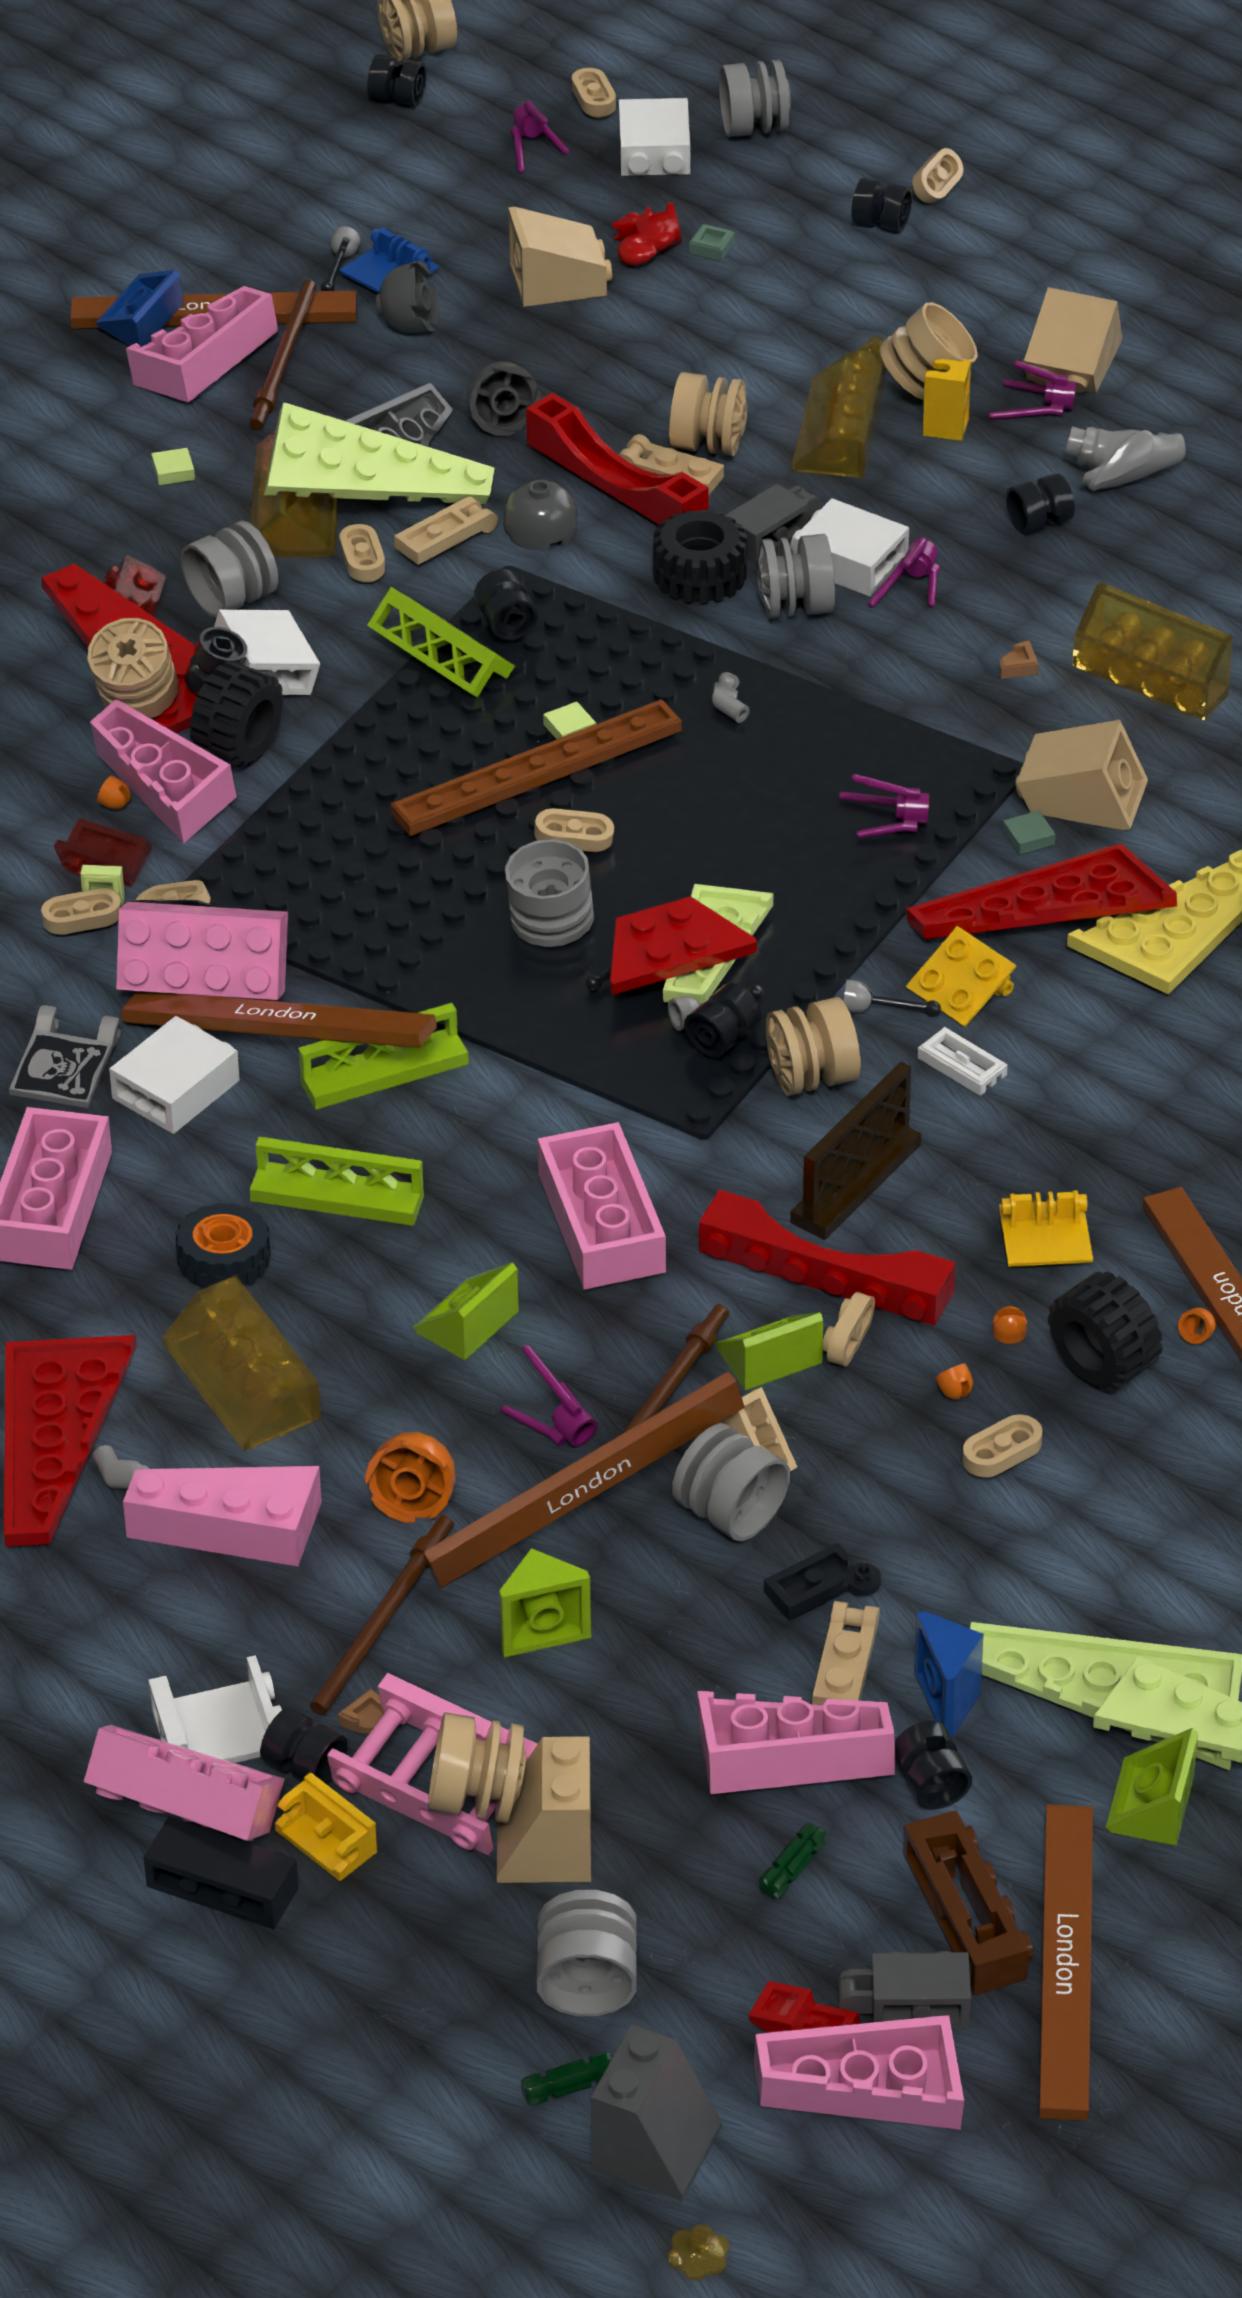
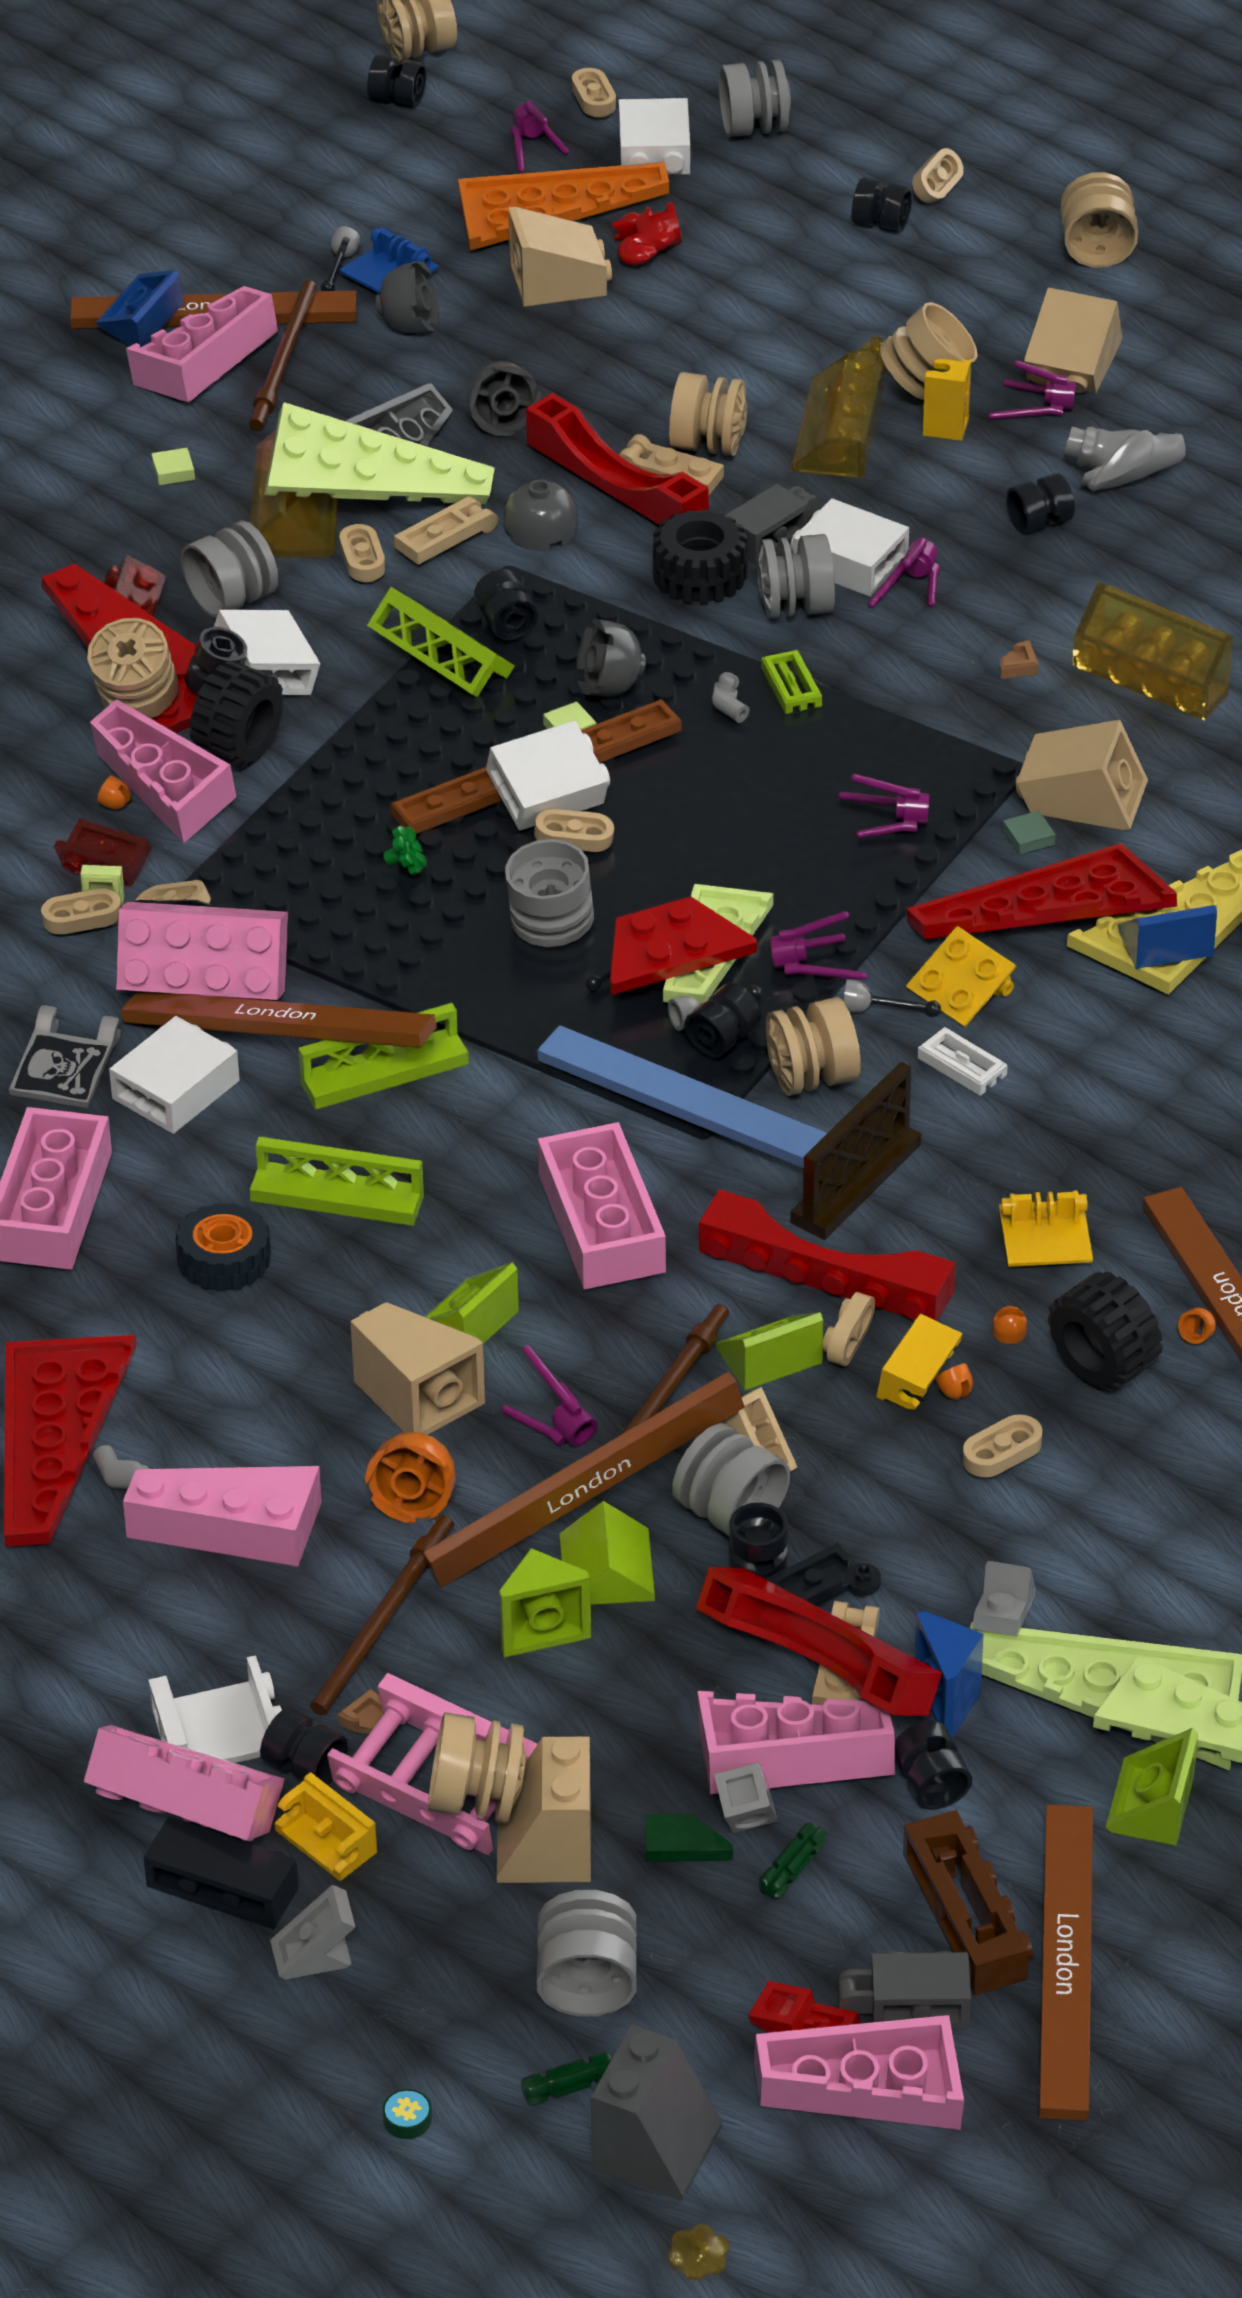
clear yellow slope [162,1275,321,1451] -> none
sand green tile [689,224,735,261] -> none
none -> light grey slope [270,1885,355,1980]
none -> tan slope [350,1302,485,1435]
none -> tile [383,2089,432,2139]
none -> green plant [384,826,427,875]
none -> orange wing [458,162,669,251]
none -> white brick [486,721,610,831]
none -> medium blue tile [537,1025,827,1168]
none -> lime slope [559,1501,655,1605]
none -> dark grey cylinder [577,619,646,697]
none -> dark green tile [645,1814,733,1862]
none -> red arch [696,1567,942,1716]
none -> light grey brick [714,1762,778,1834]
none -> black wheel [729,1502,788,1579]
none -> lime tile [761,650,822,714]
none -> magenta plant [771,912,867,980]
none -> yellow hinge [876,1314,963,1409]
none -> light grey slope [973,1561,1036,1636]
none -> tan wheel [1060,172,1138,268]
none -> blue slope [1118,905,1217,969]

